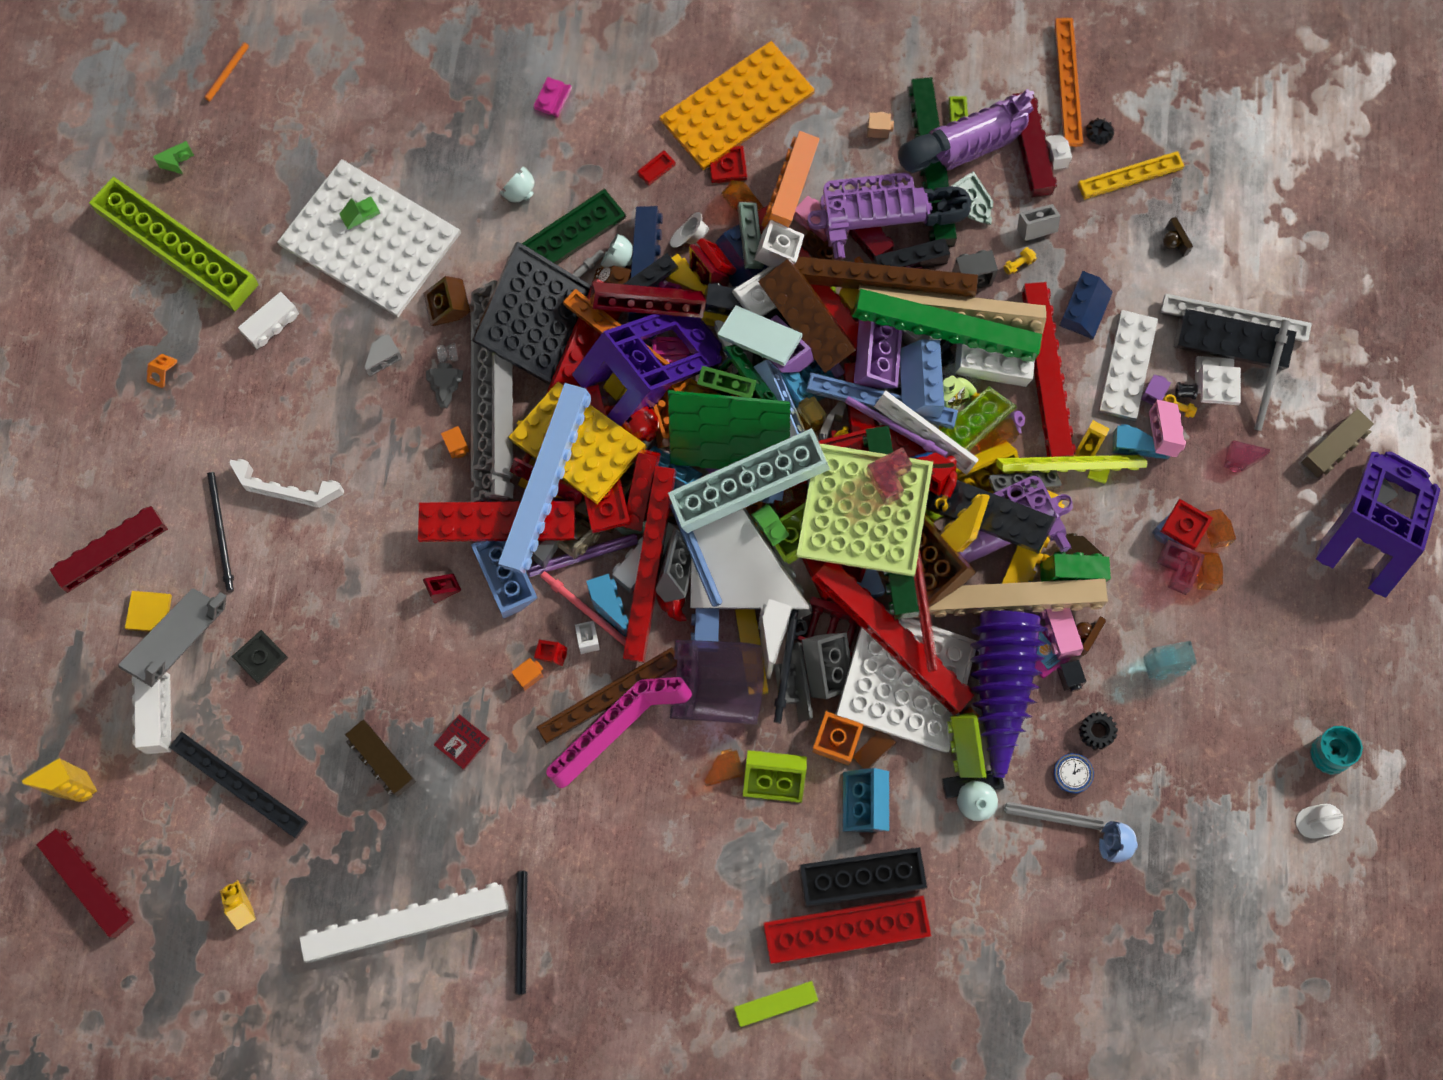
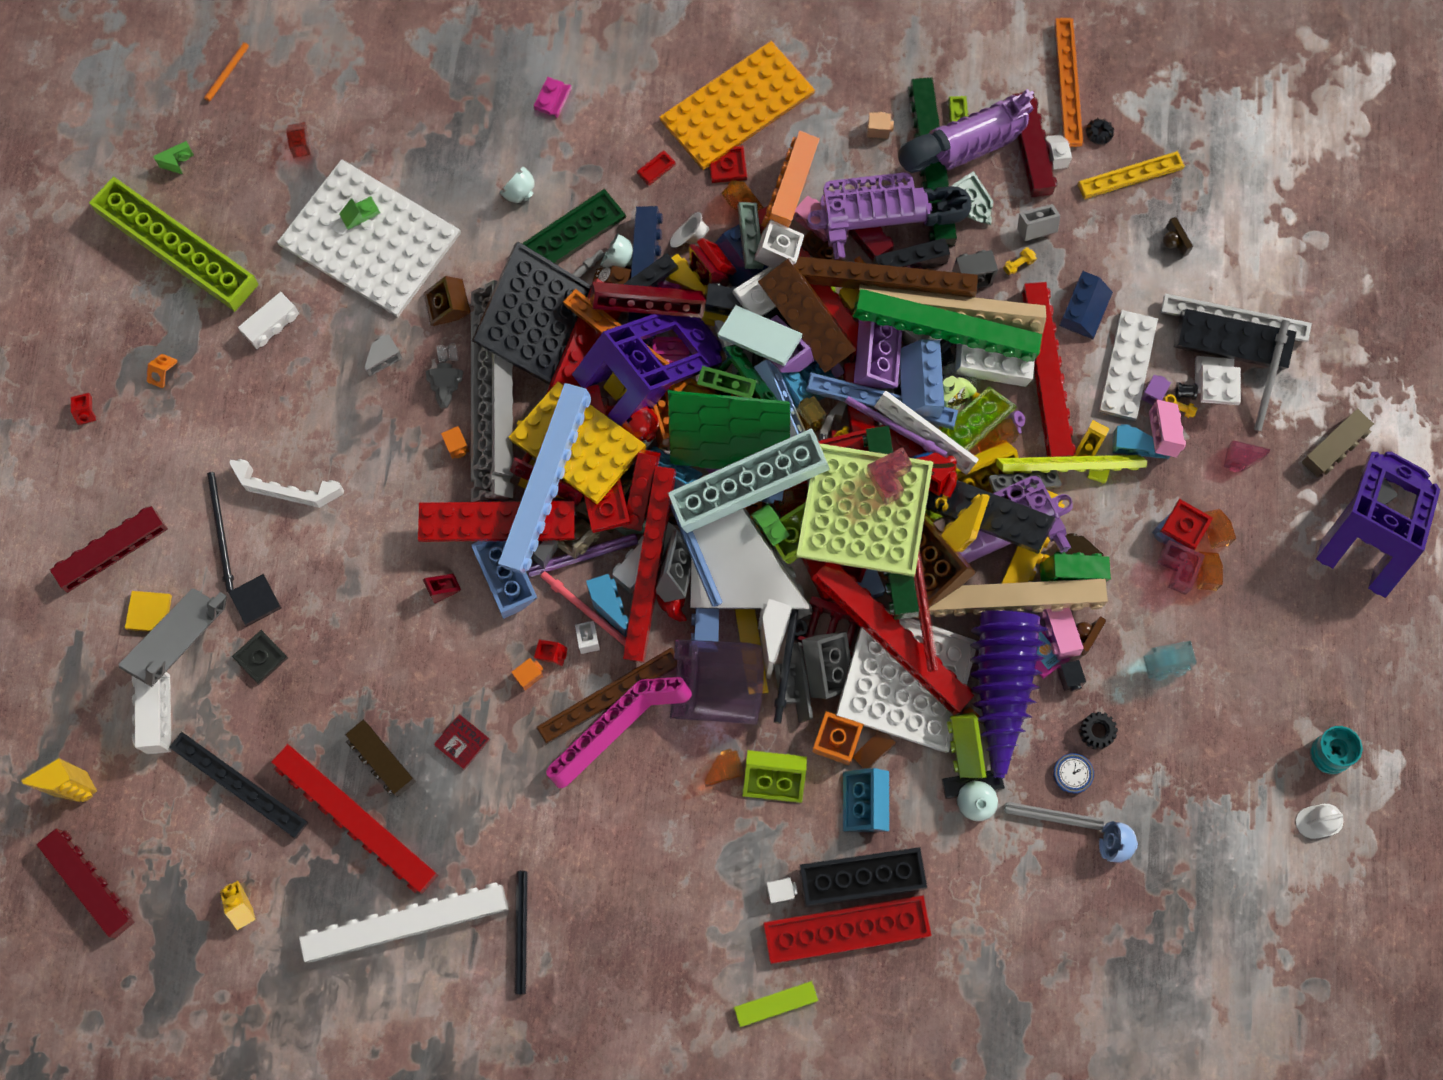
none -> red bracket [71,393,96,425]
none -> black tile [228,574,282,626]
none -> red brick [271,744,439,894]
none -> clear red slope [286,122,311,158]
none -> white brick [766,878,797,905]

